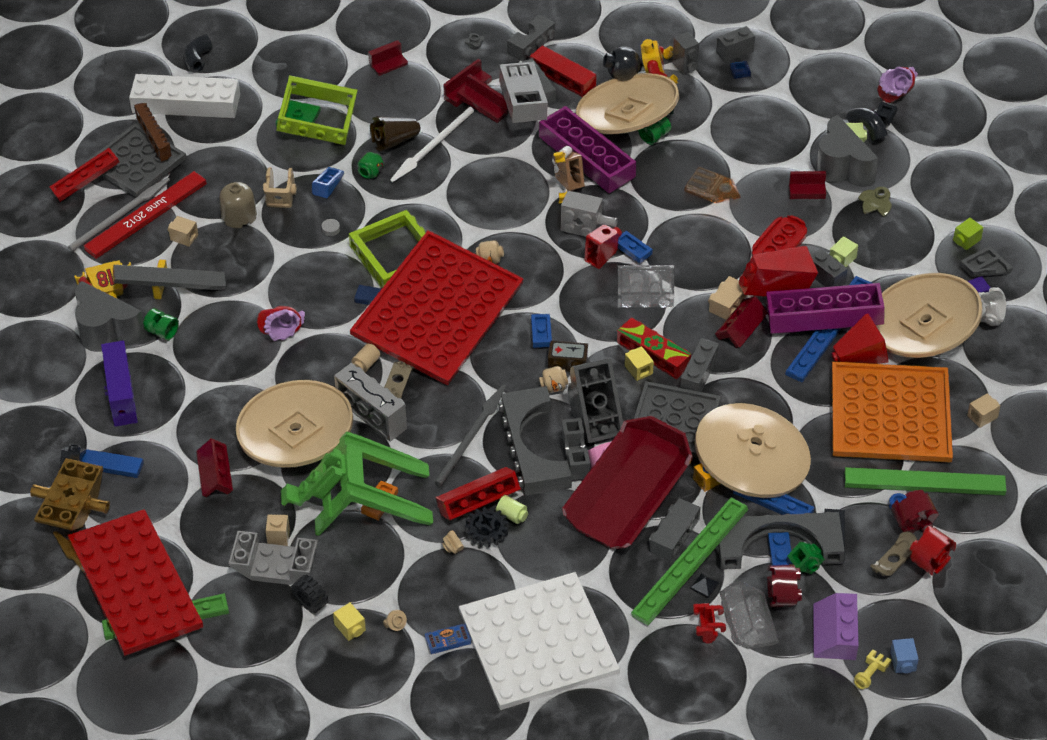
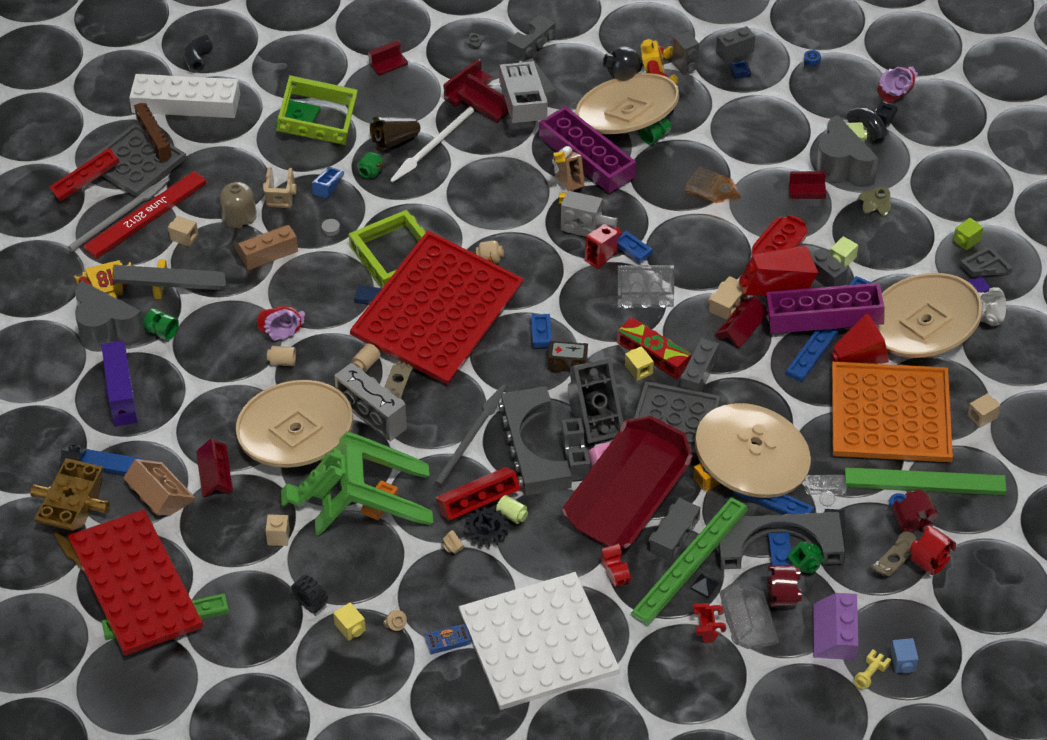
light grey slope [229,531,318,585] -> none
red brick [530,45,596,97] -> none
tan head [539,366,569,393] -> none
none -> medium nougat slope [123,459,195,516]
none -> medium nougat slope [233,225,298,270]
none -> tan brick [267,346,296,366]
none -> red leg [600,544,631,587]
none -> blue tile [804,50,821,66]
none -> clear plate [804,475,847,507]

